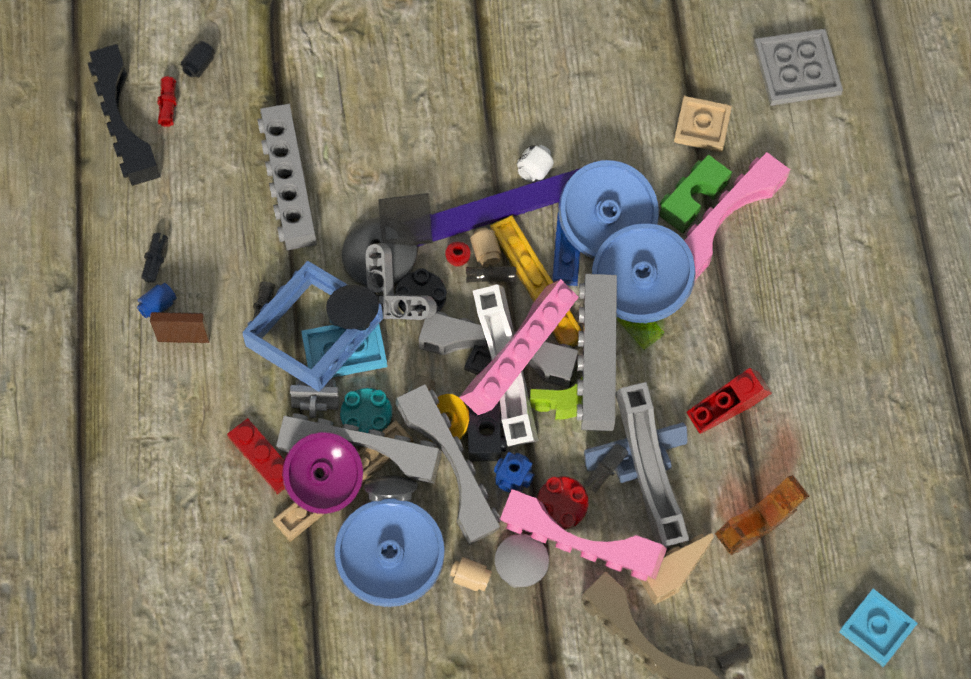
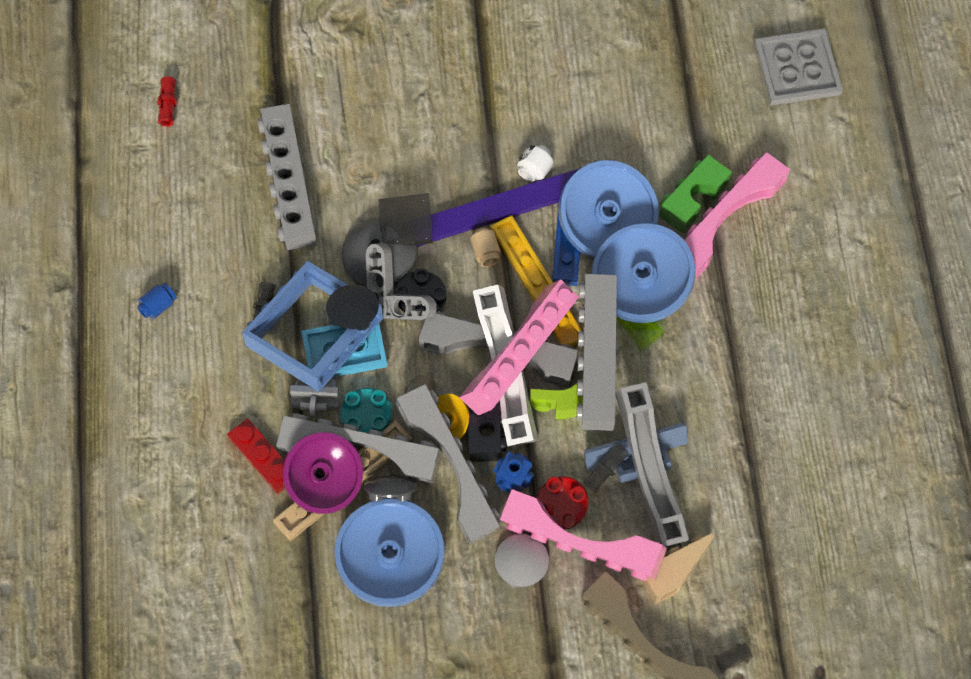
black arch [87,44,160,186] -> none
black axle [141,233,168,283] -> none
reddish brown tile [150,312,210,343] -> none
black brick [181,41,215,78] -> none
red plate [445,242,471,266] -> none
tan brick [450,557,492,591] -> none
black tile [464,345,492,375] -> none
clear smoke axle [466,264,517,284] -> none
tan plate [674,96,732,152] -> none
red slope [686,368,772,434] -> none
clear orange arch [715,475,809,555] -> none
medium azure plate [839,589,918,667] -> none

